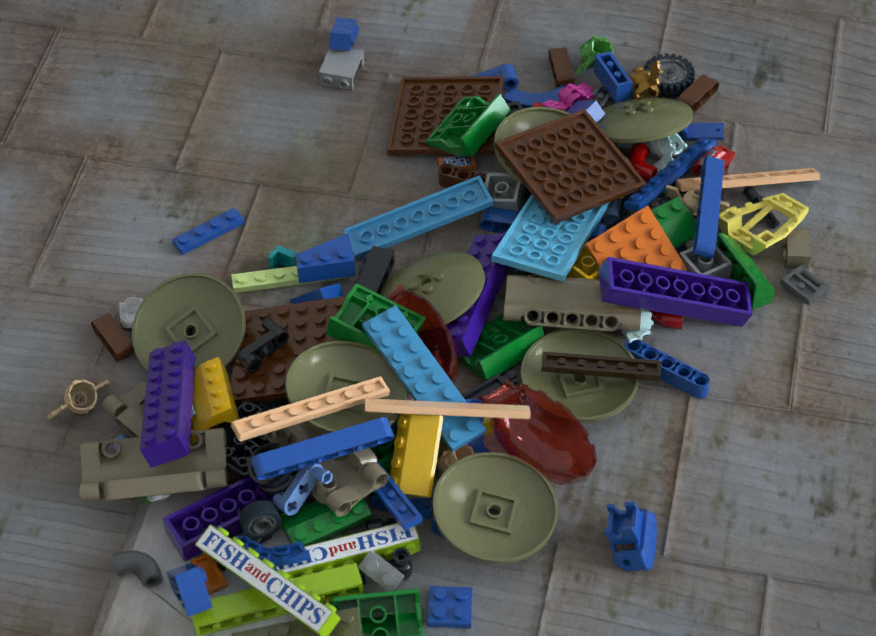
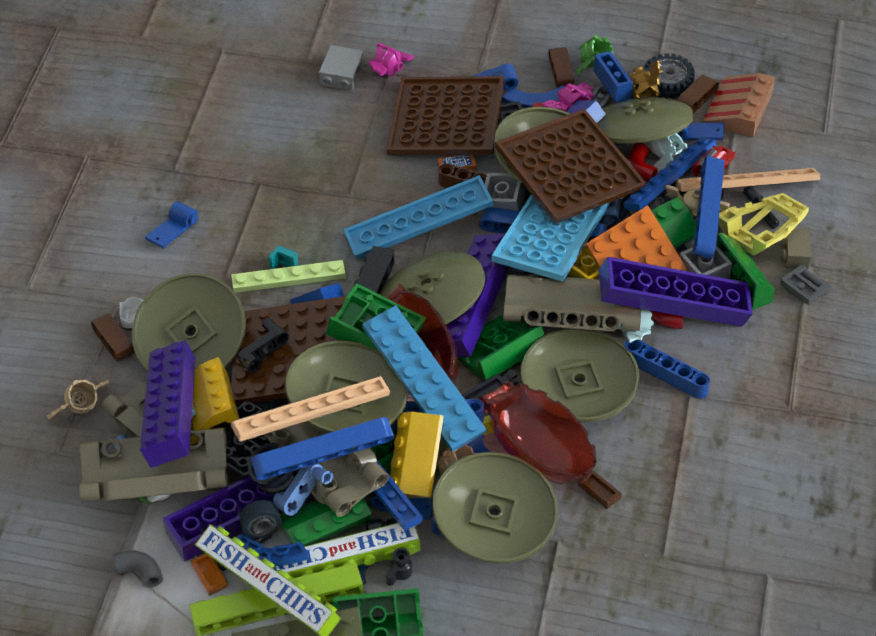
blue wedge [166,563,213,617] -> none
blue plate [172,208,245,255] -> none
blue wedge [295,233,355,283] -> none
blue brick [329,17,359,51] -> none
light grey plate [358,550,405,591] -> none
light nougat tile [364,398,531,419] -> none
green piece [425,93,510,157] -> none
blue plate [428,586,472,628] -> none
dark brown plate [541,352,661,381] -> none
blue piece [604,501,657,571] -> none
none -> blue door [145,201,198,248]
none -> dark pink helmet [368,43,414,77]
none -> reddish brown tile [578,470,622,509]
none -> nougat slope [702,73,775,138]

